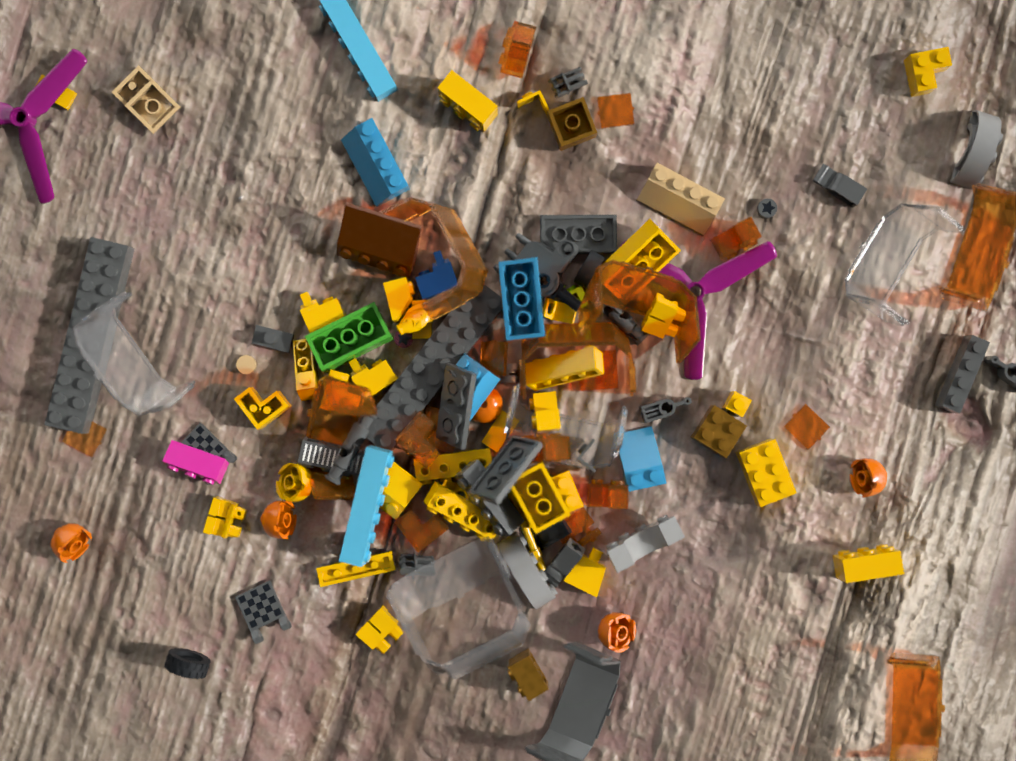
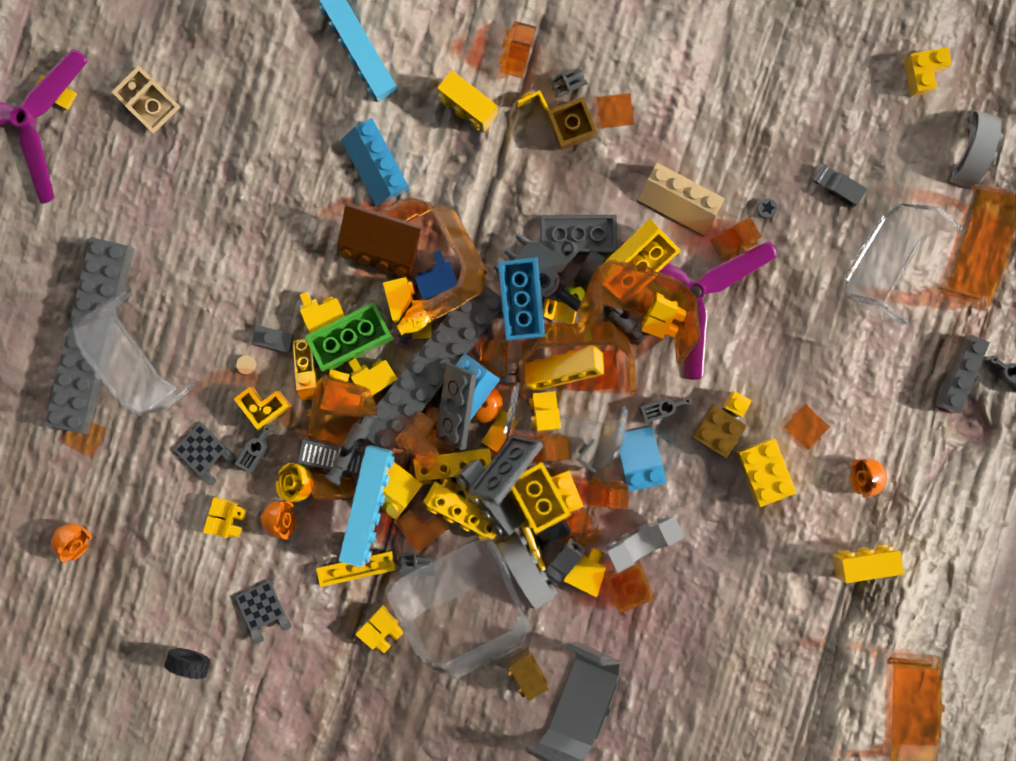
dark pink brick [162,440,229,485] -> none
orange cylinder [598,612,636,652] -> none
none -> dark grey piece [235,424,274,473]
none -> clear orange brick [604,561,655,614]

